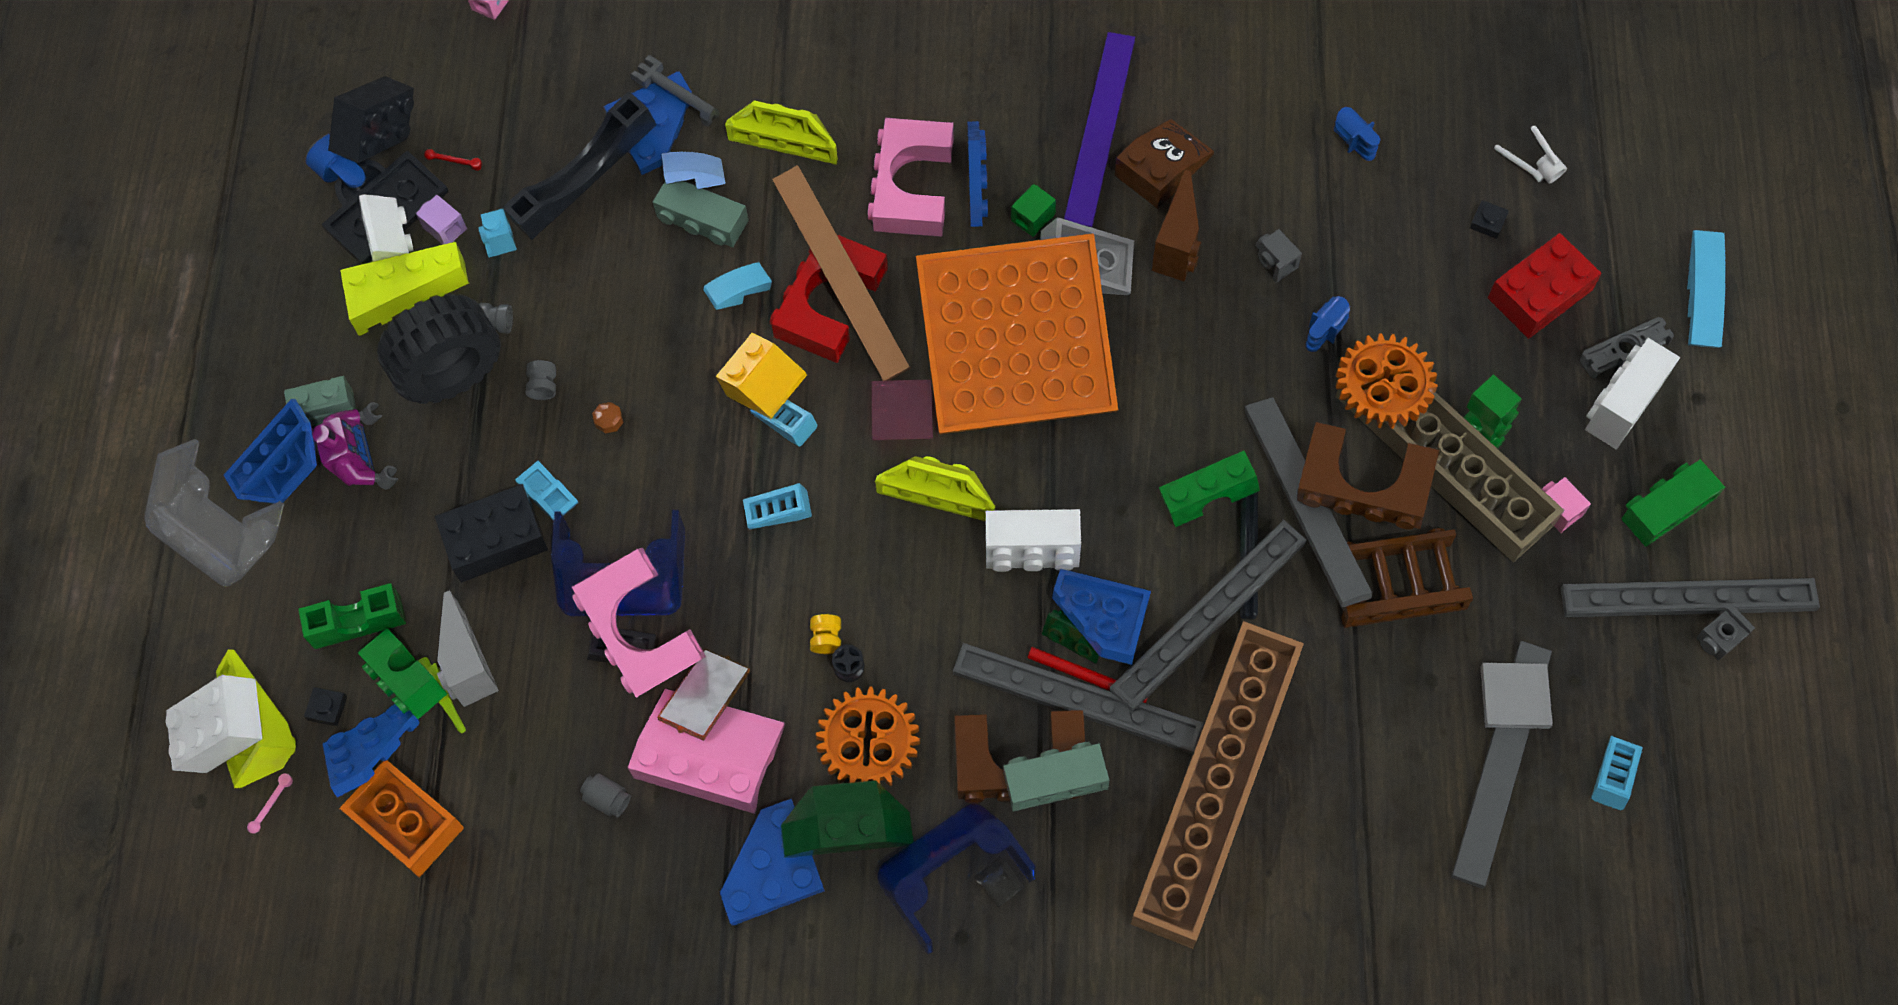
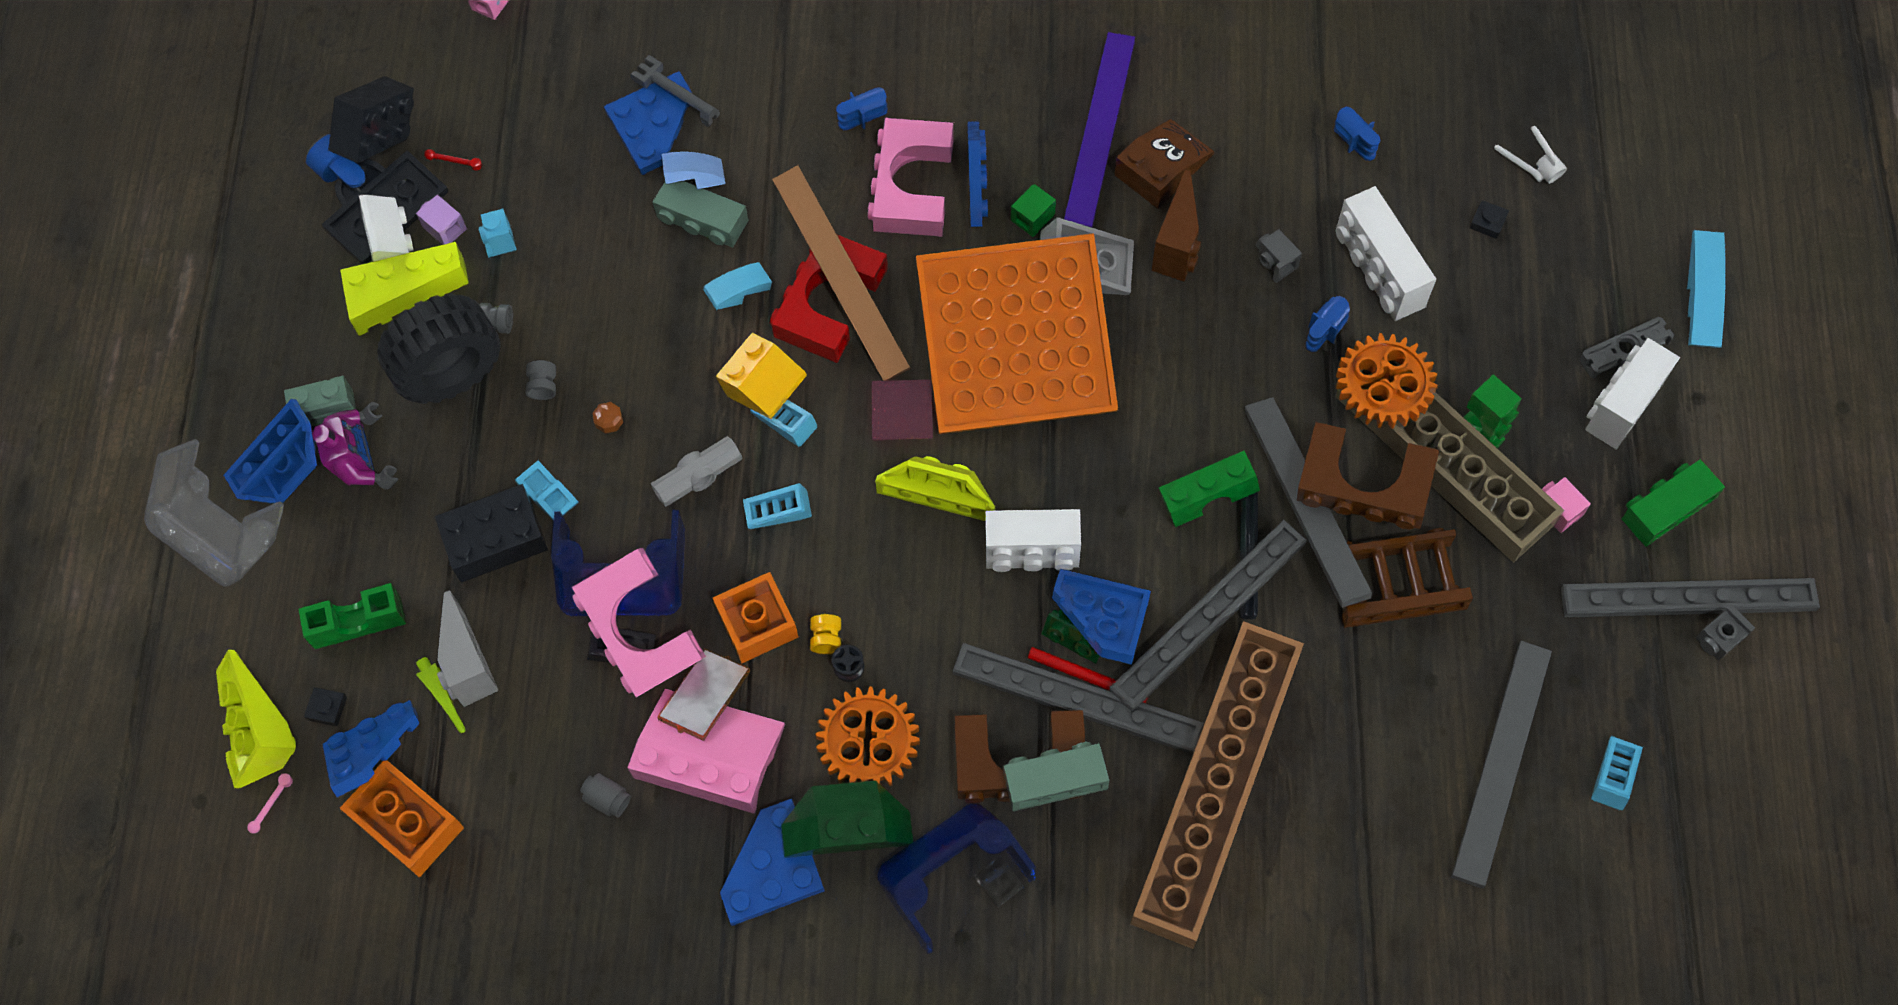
white brick [166,675,262,773] -> none
green arch [358,628,448,719] -> none
black arch [502,91,657,240] -> none
neon yellow wedge [725,101,838,164] -> none
light grey tile [1480,663,1553,729] -> none
red brick [1488,233,1602,339] -> none
none -> light grey piece [651,436,742,507]
none -> orange brick [713,572,799,663]
none -> blue arm [836,87,888,130]
none -> white brick [1336,186,1436,321]

